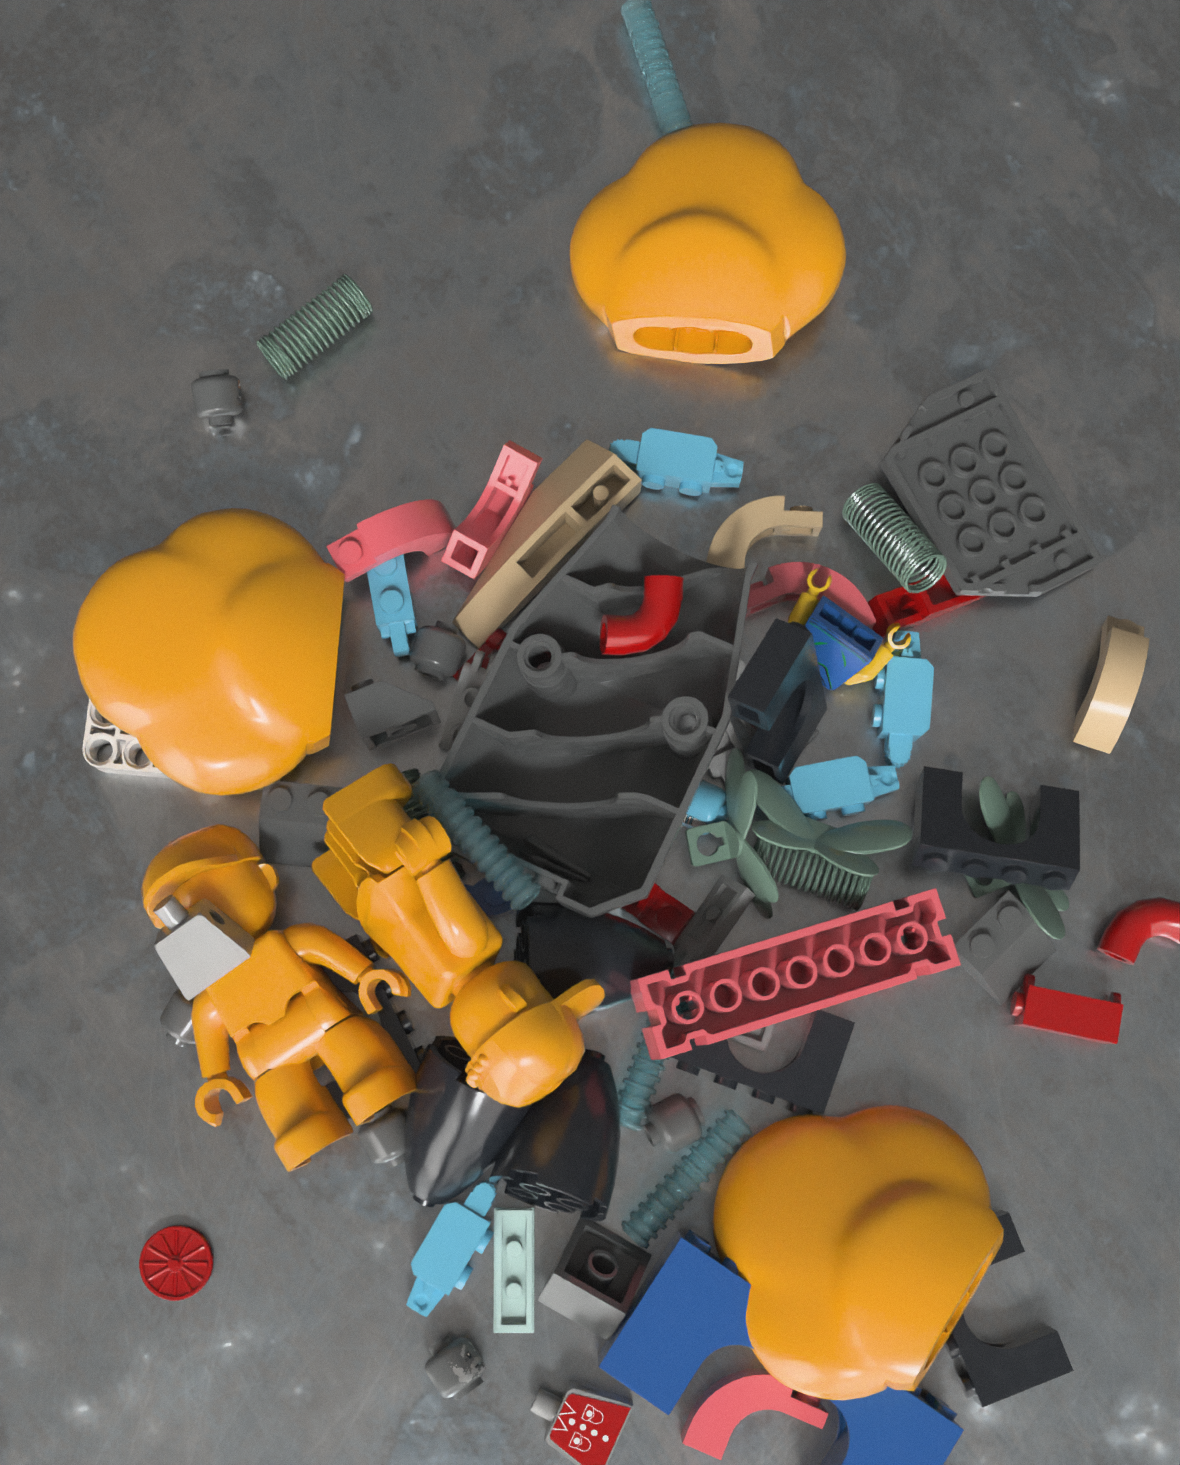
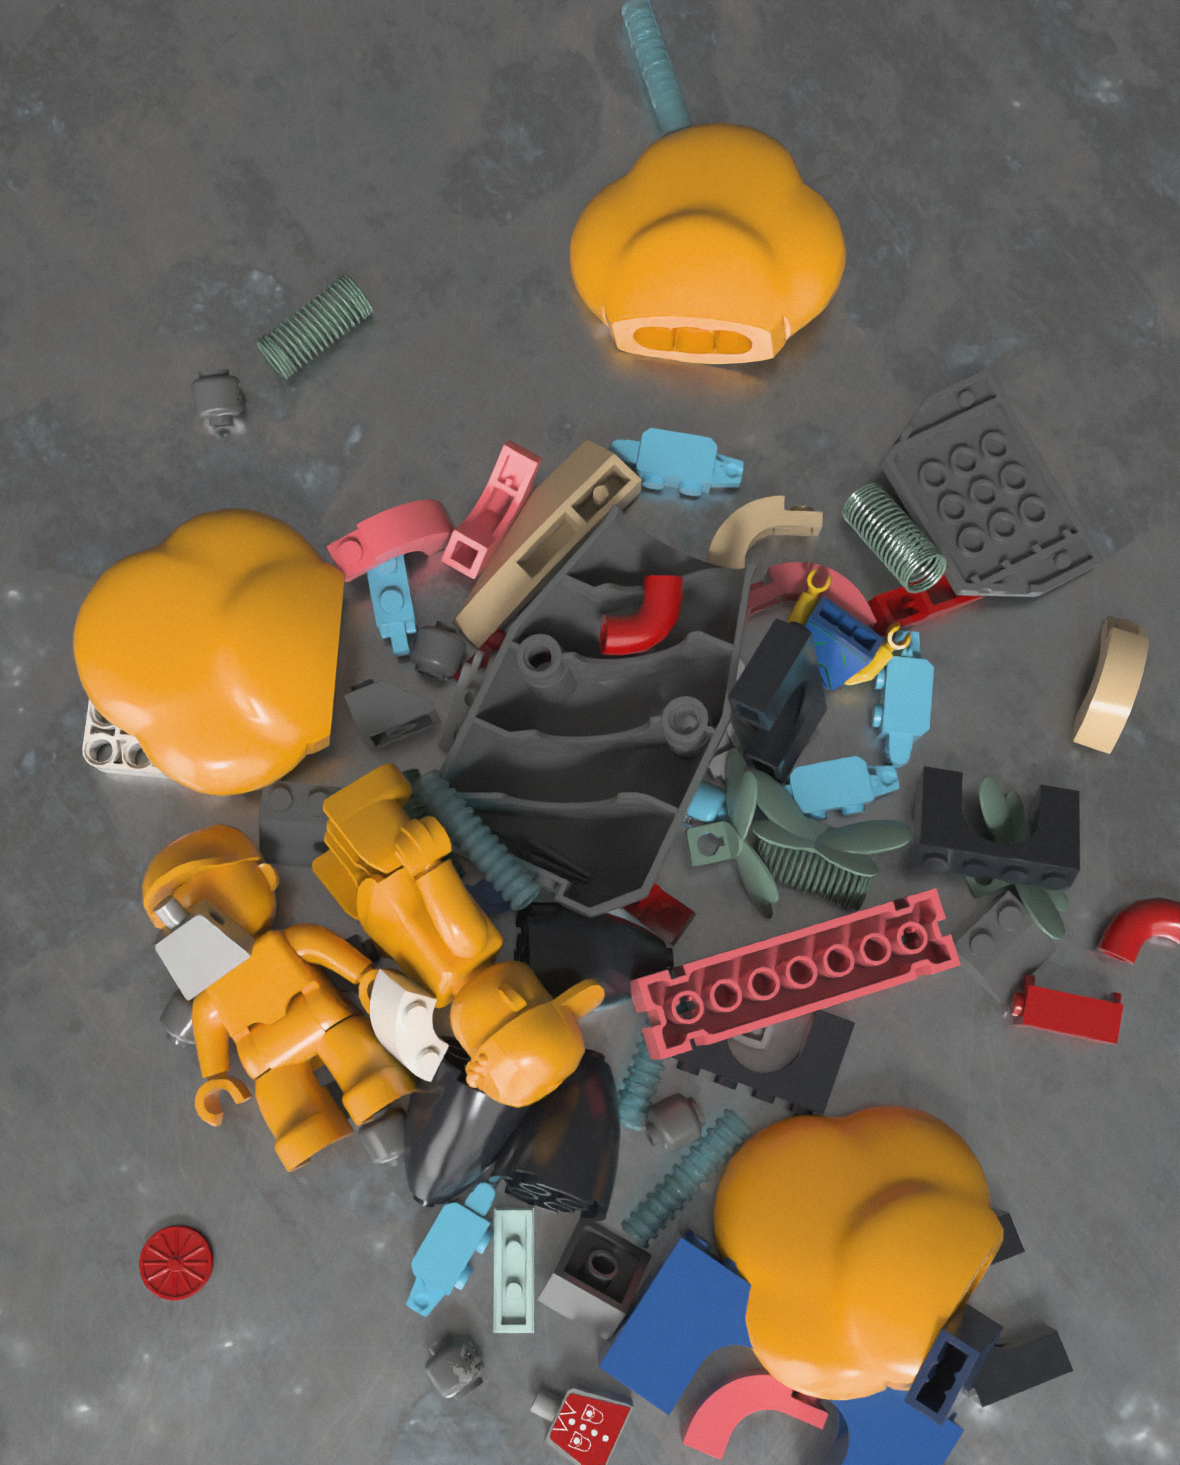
light grey hinge [673,874,755,967] -> none
none -> white brick [370,969,449,1082]
none -> dark blue brick [904,1304,1004,1426]

